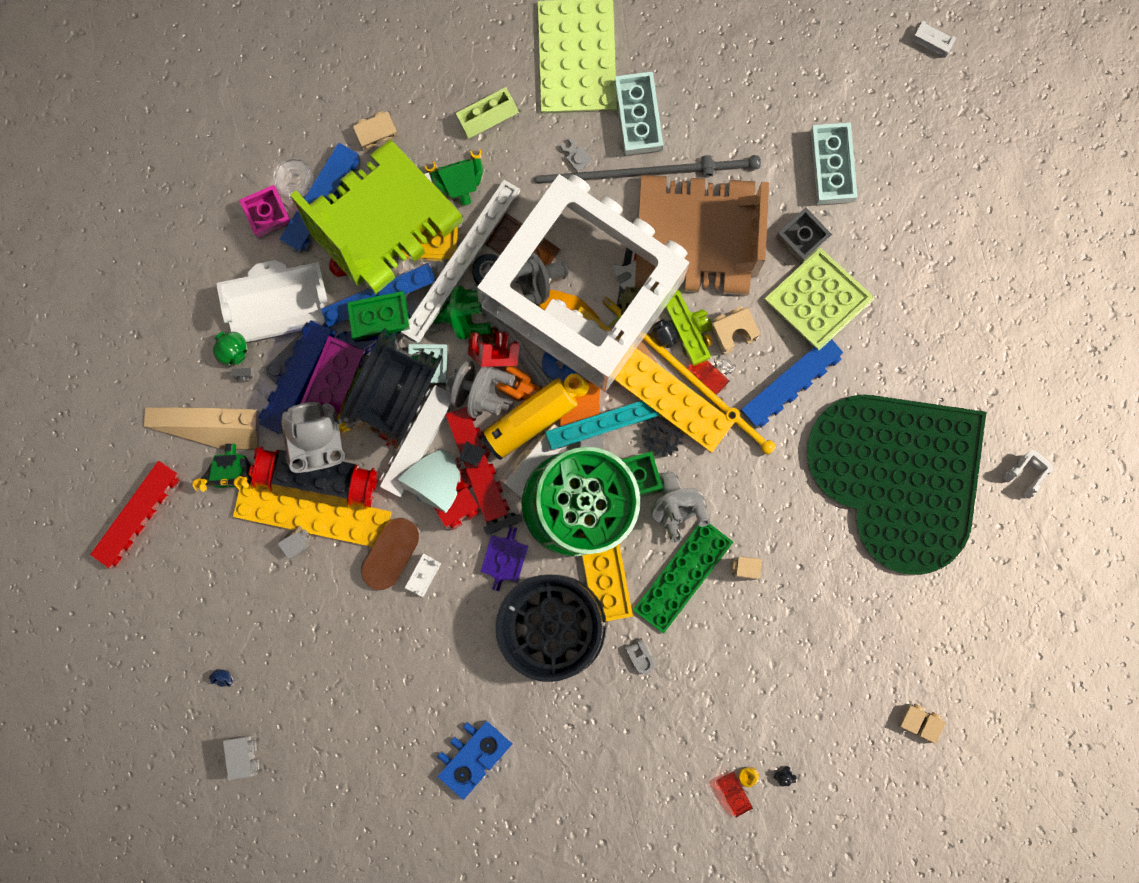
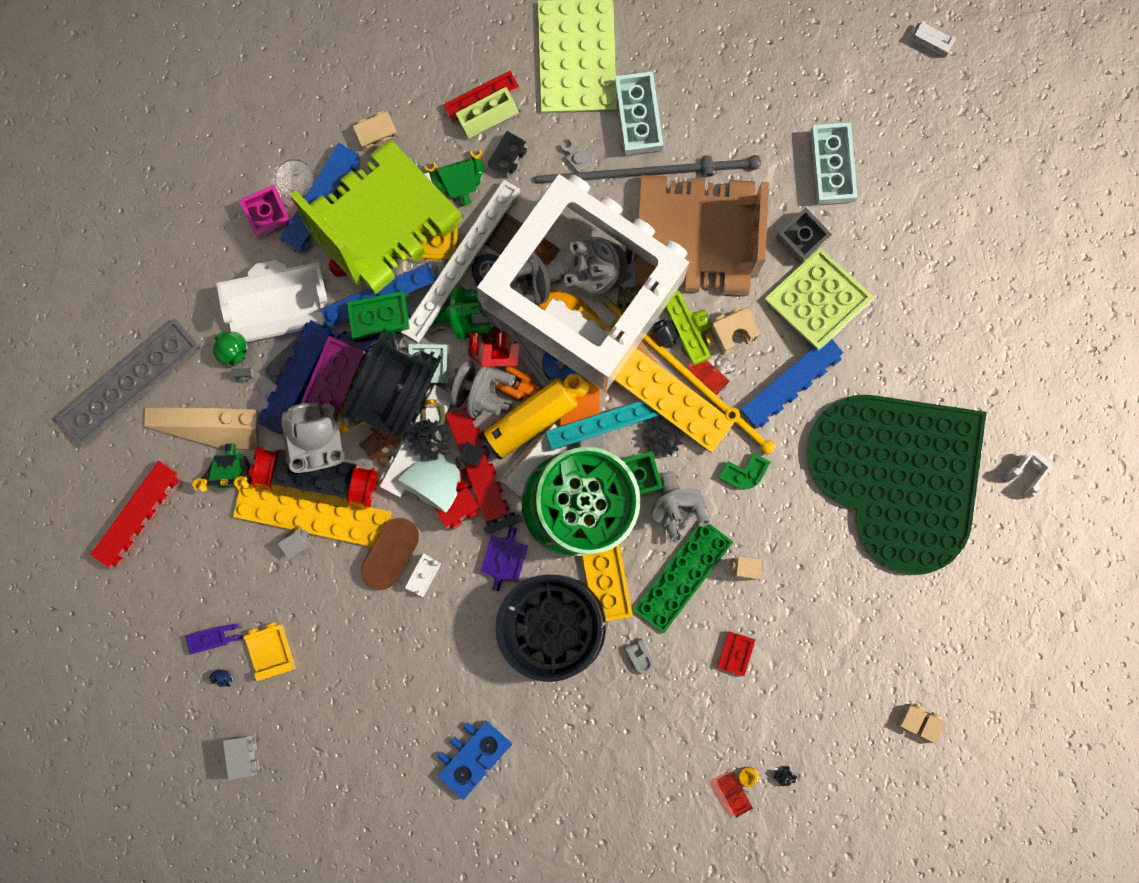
none -> flat silver plate [56,318,200,446]
none -> dark purple hinge [185,623,243,655]
none -> yellow panel [243,622,296,681]
none -> reddish brown plate [359,433,392,467]
none -> black gear [408,419,450,461]
none -> olive piece [420,399,446,427]
none -> red plate [443,70,519,122]
none -> black brick [488,131,528,178]
none -> light grey piece [564,237,628,295]
none -> red plate [717,631,756,676]
none -> green plate [719,453,771,489]

